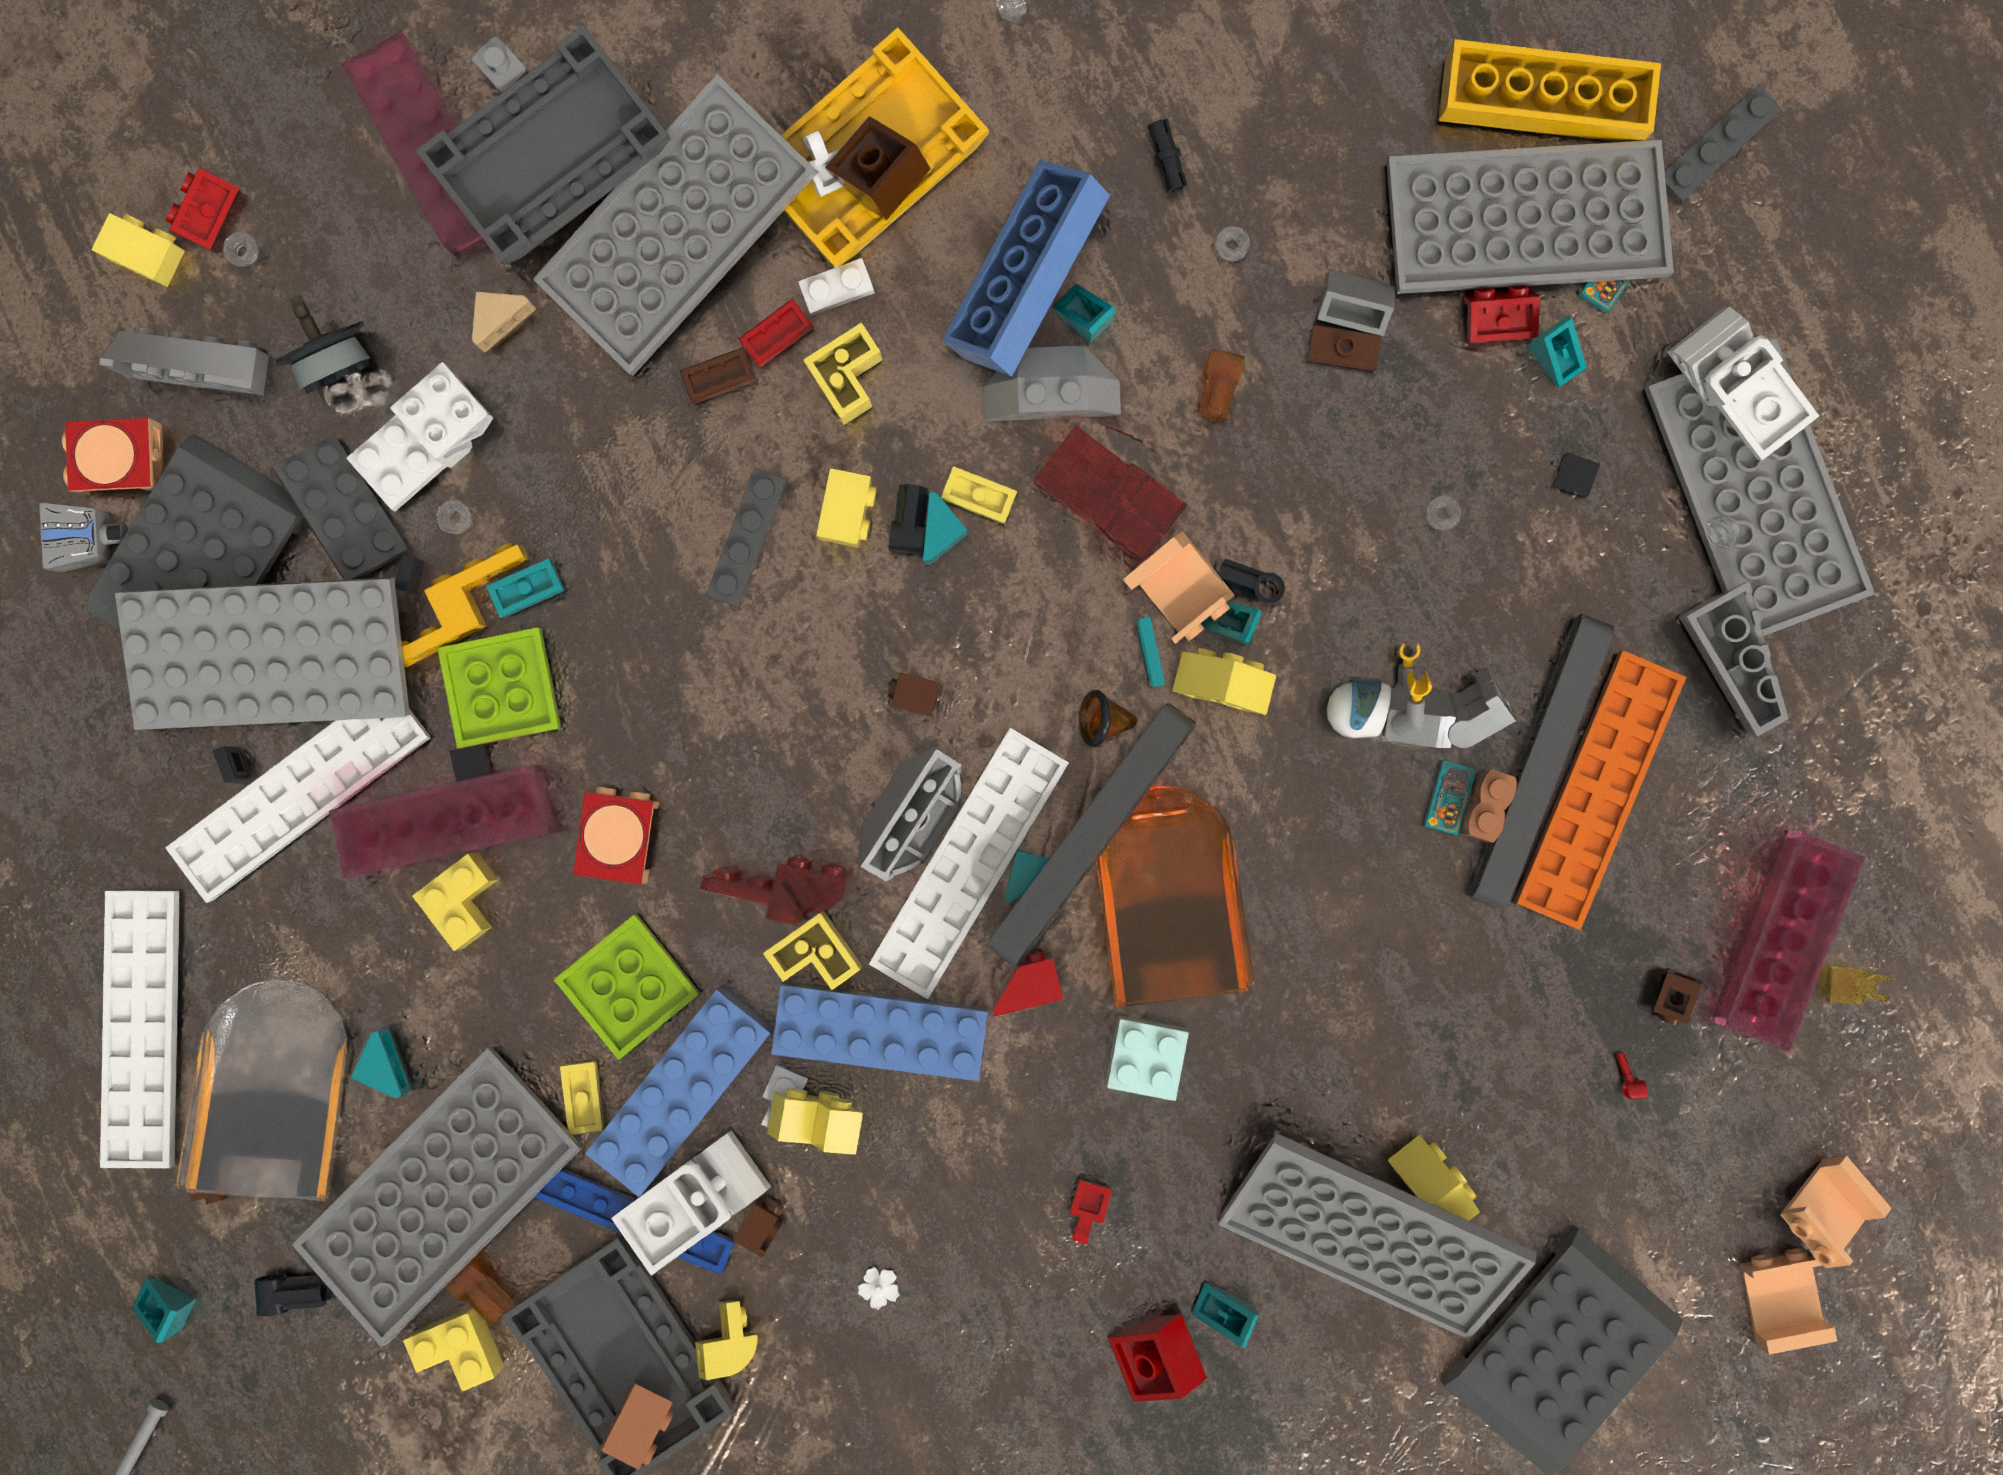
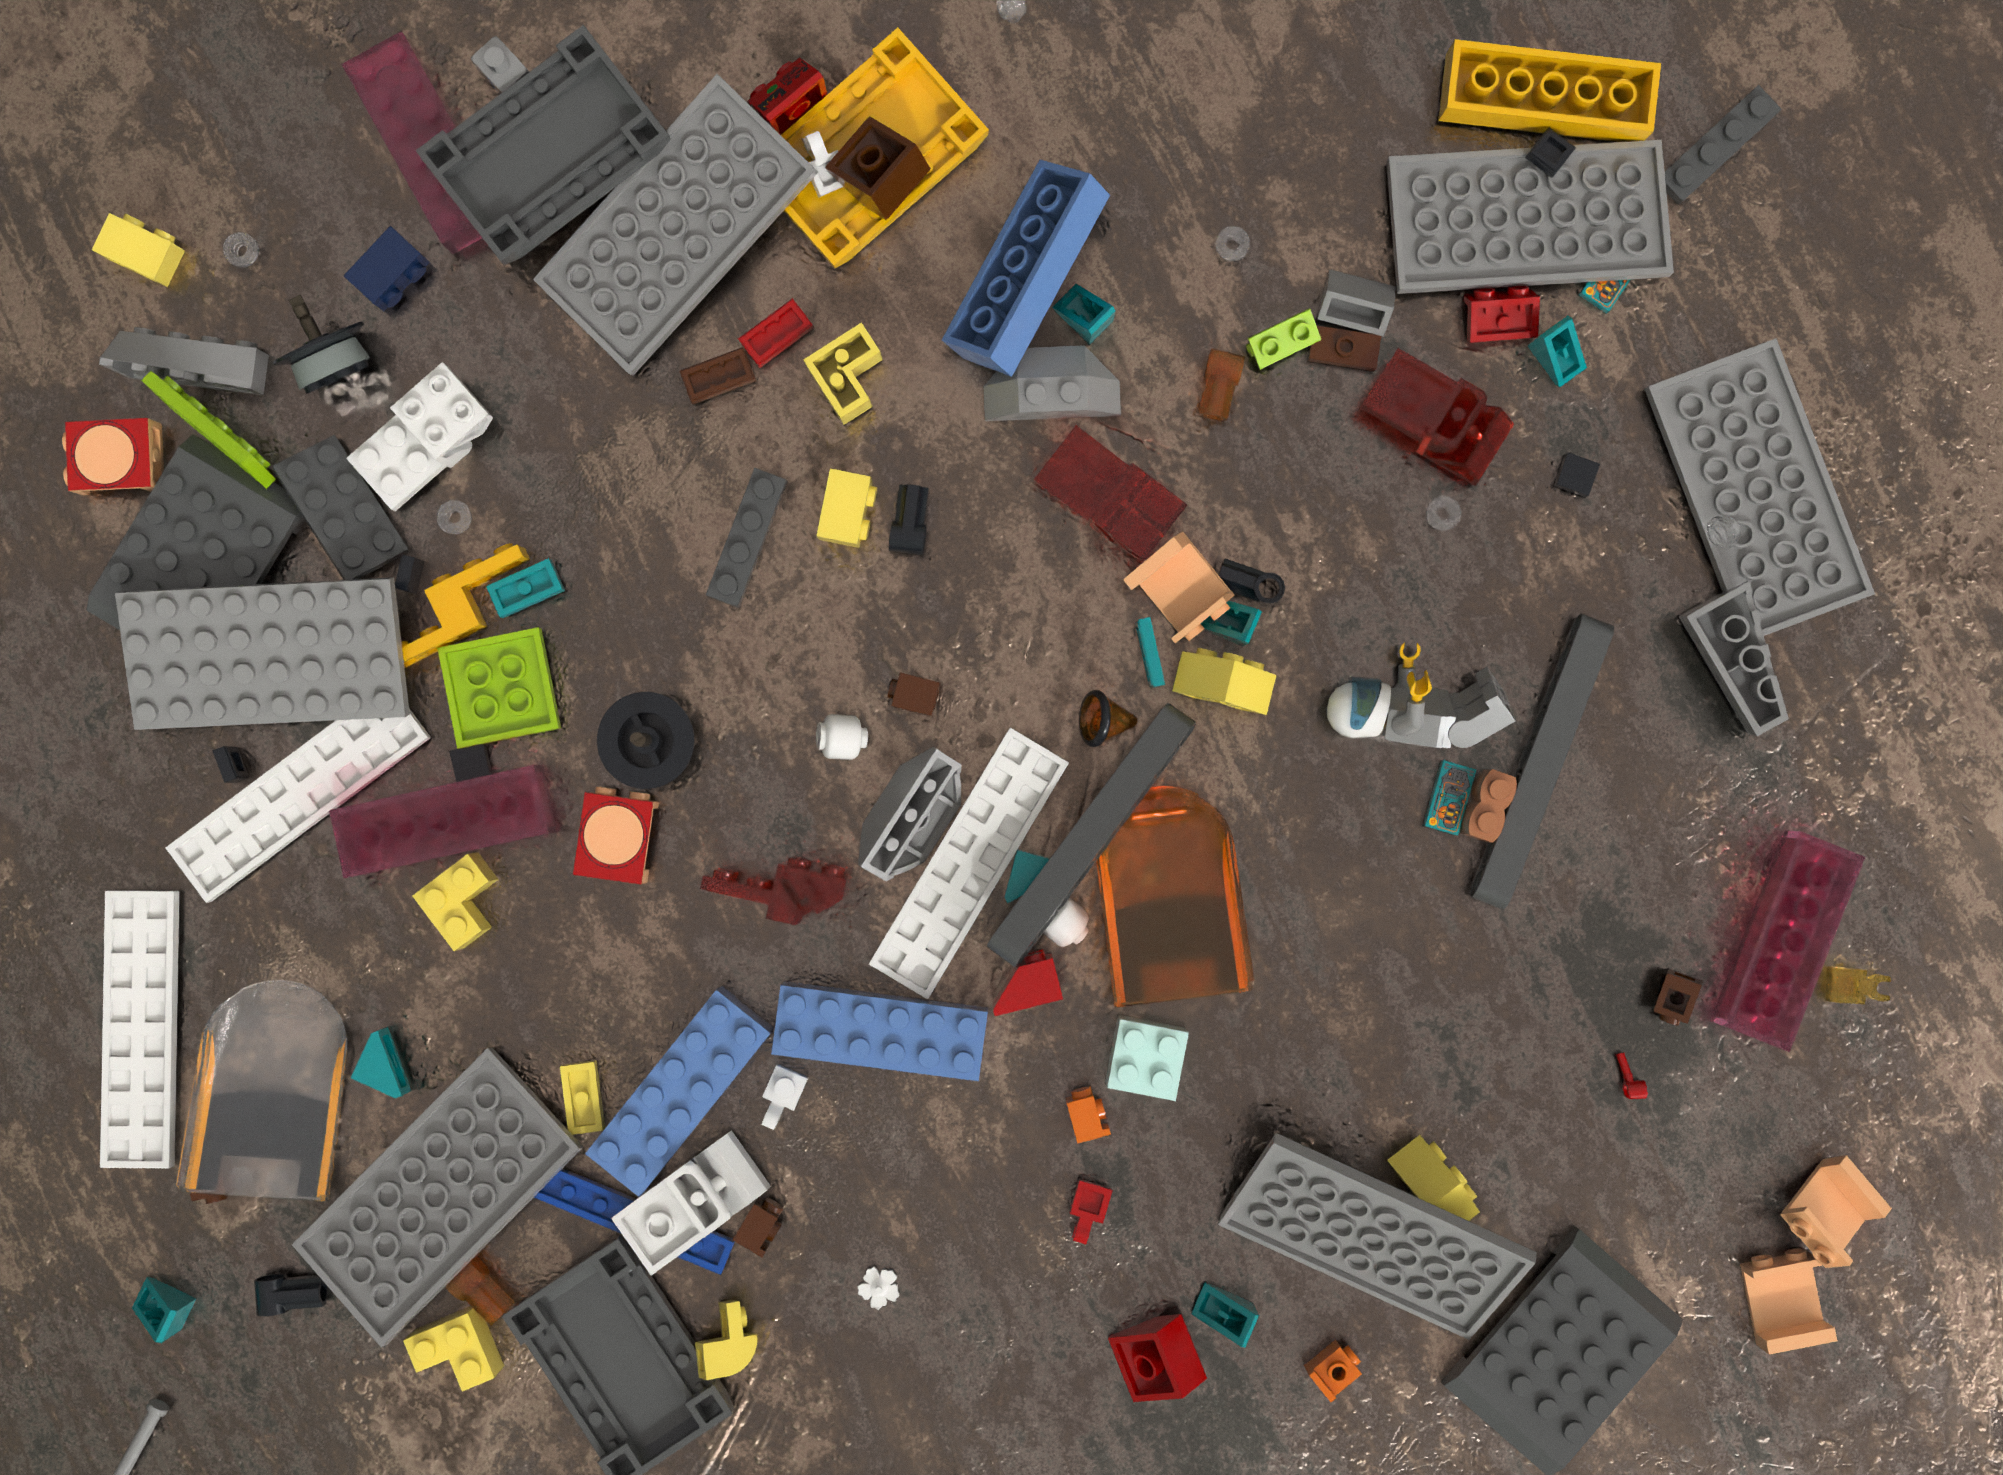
light grey torso [39,503,128,572] -> none
red bracket [165,168,239,250] -> none
tan slope [472,292,536,352] -> none
lime plate [554,913,701,1060] -> none
nougat brick [599,1383,674,1470] -> none
light yellow brick [763,910,863,990] -> none
light yellow brick [767,1088,863,1155] -> none
white plate [798,258,875,316] -> none
teal slope [923,492,968,565] -> none
light yellow plate [941,466,1017,524] -> none
black pin [1147,119,1188,193] -> none
orange plate [1514,650,1686,930] -> none
white piece [1667,307,1819,460] -> none
none -> lime plate [141,371,276,489]
none -> dark blue brick [343,226,430,312]
none -> black piece [597,692,695,789]
none -> red slope [747,57,827,135]
none -> white head [816,714,868,760]
none -> white head [1043,898,1089,947]
none -> orange brick [1066,1086,1111,1144]
none -> lime hinge [1246,308,1321,370]
none -> orange brick [1304,1339,1362,1402]
none -> clear red piece [1361,348,1514,486]
none -> black tile [1525,127,1576,178]

